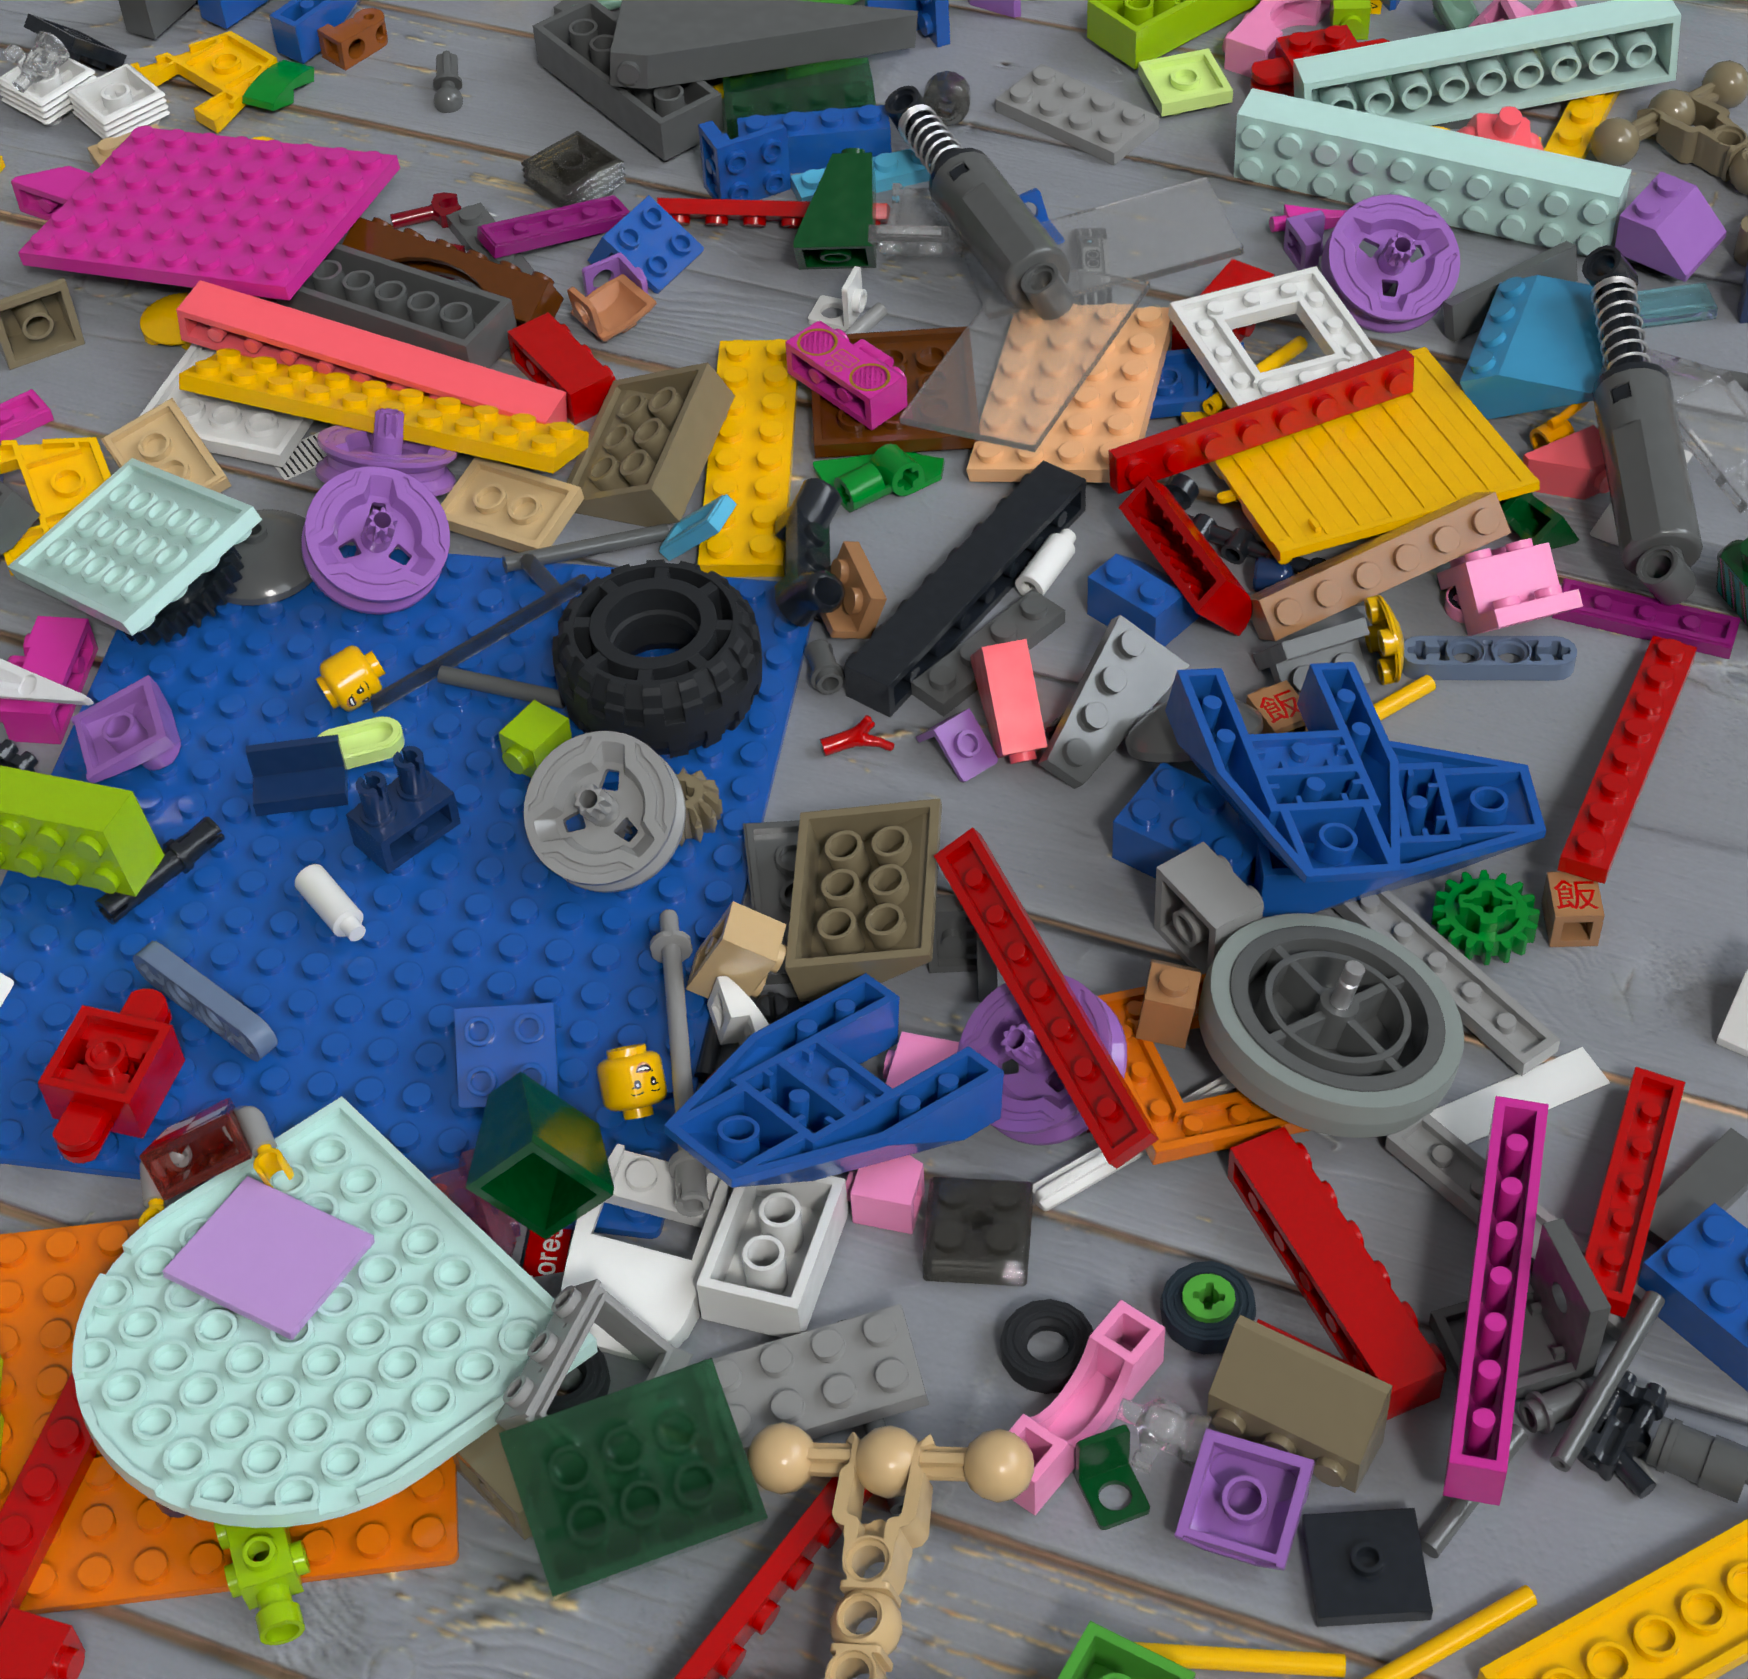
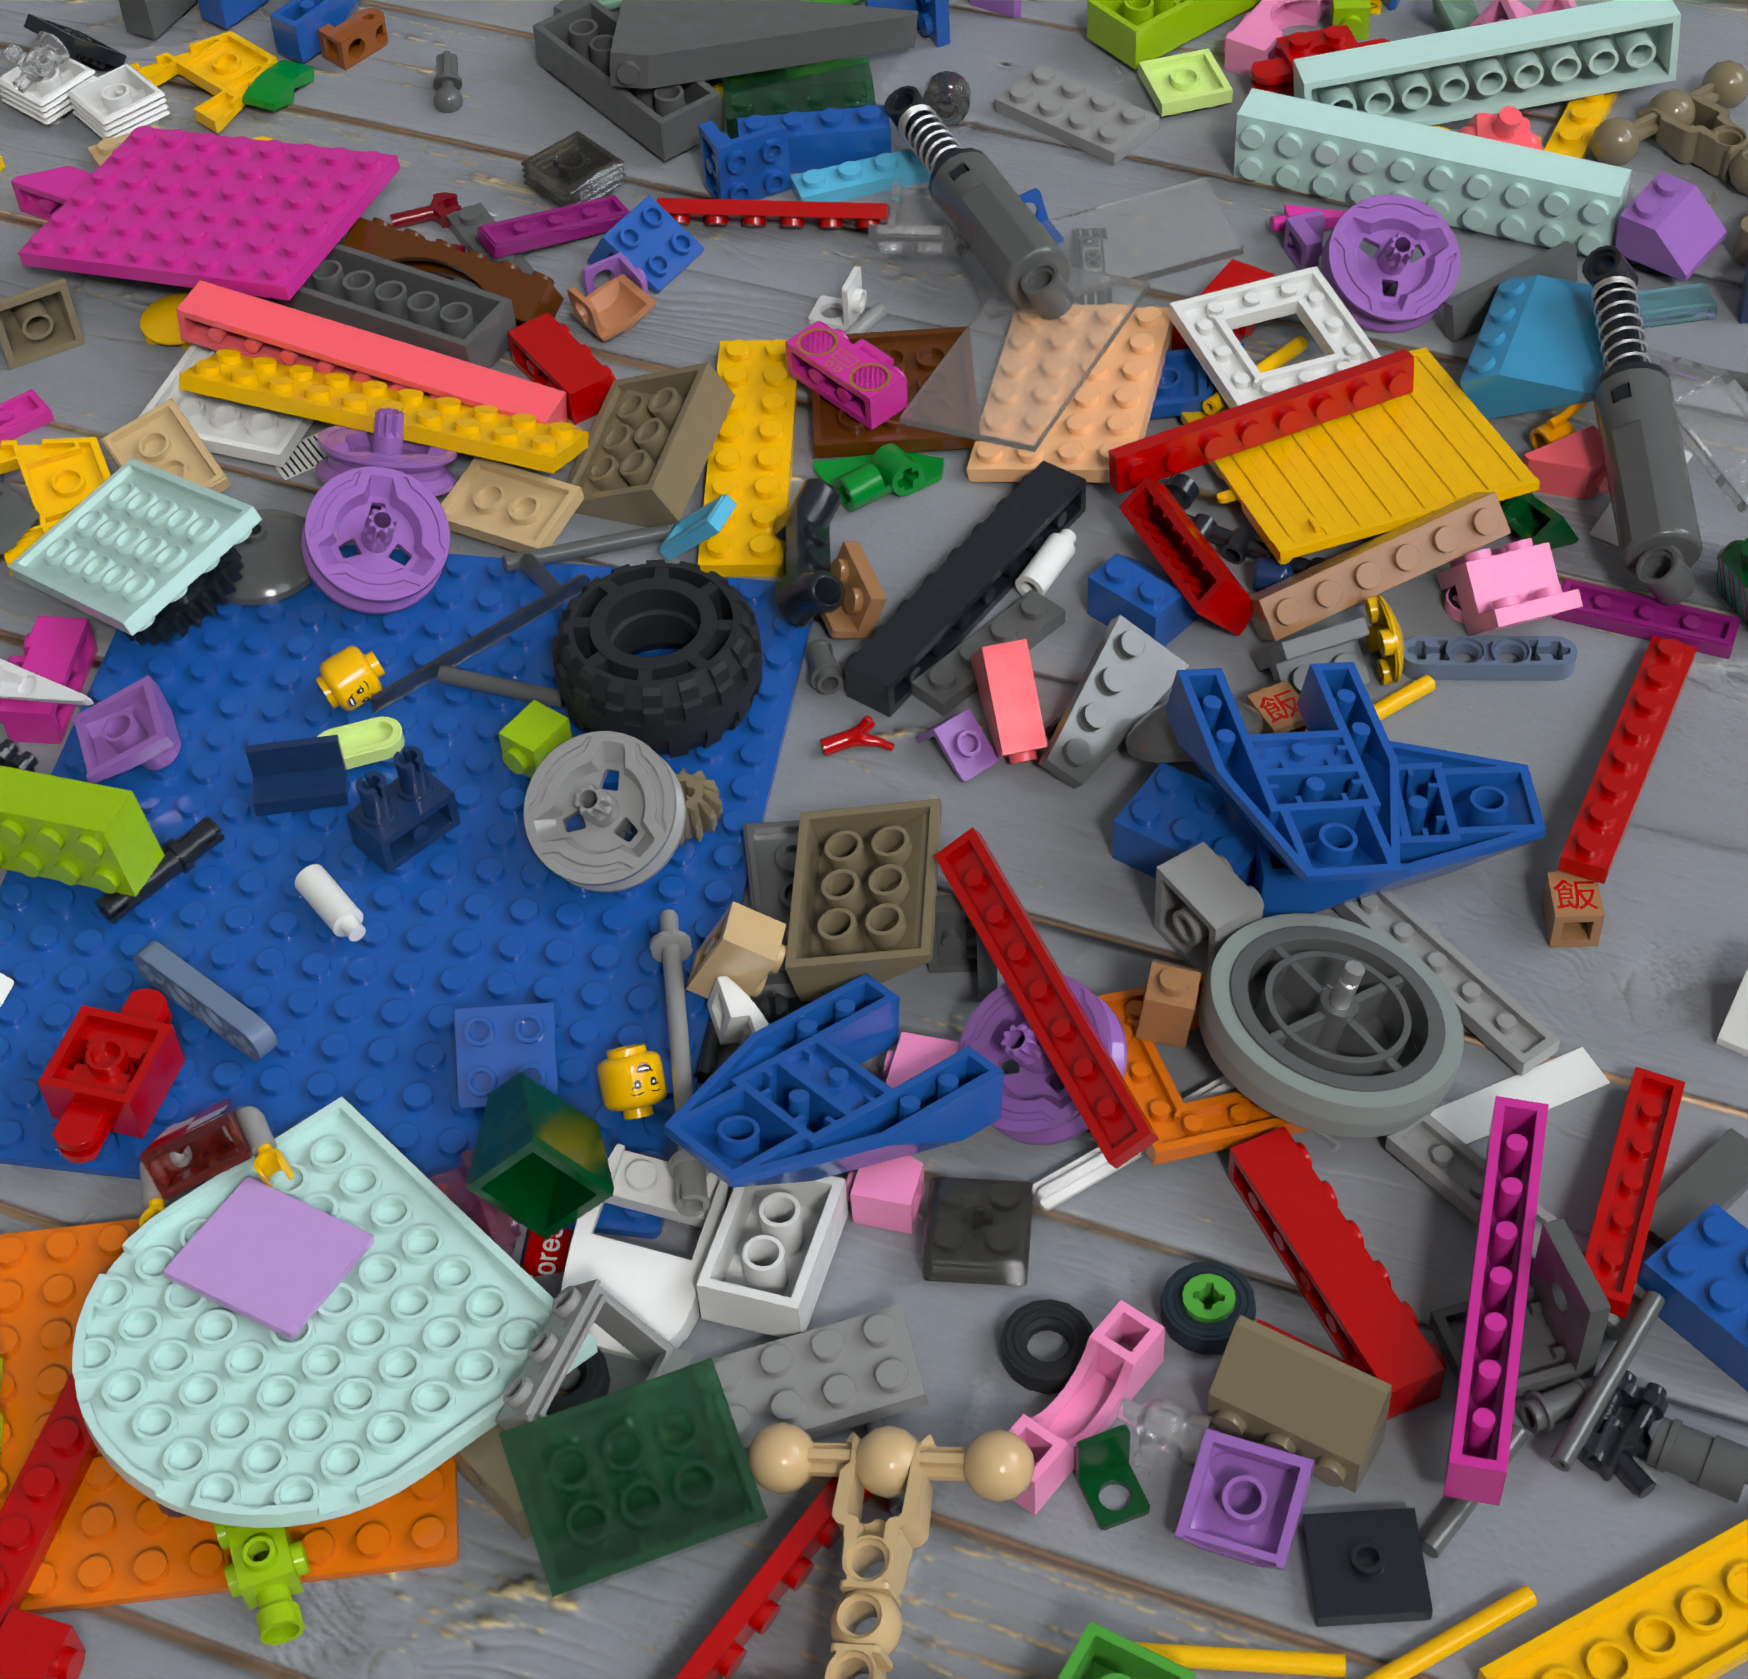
dark green slope [793,148,877,270] -> none
green gear [1431,870,1540,965] -> none

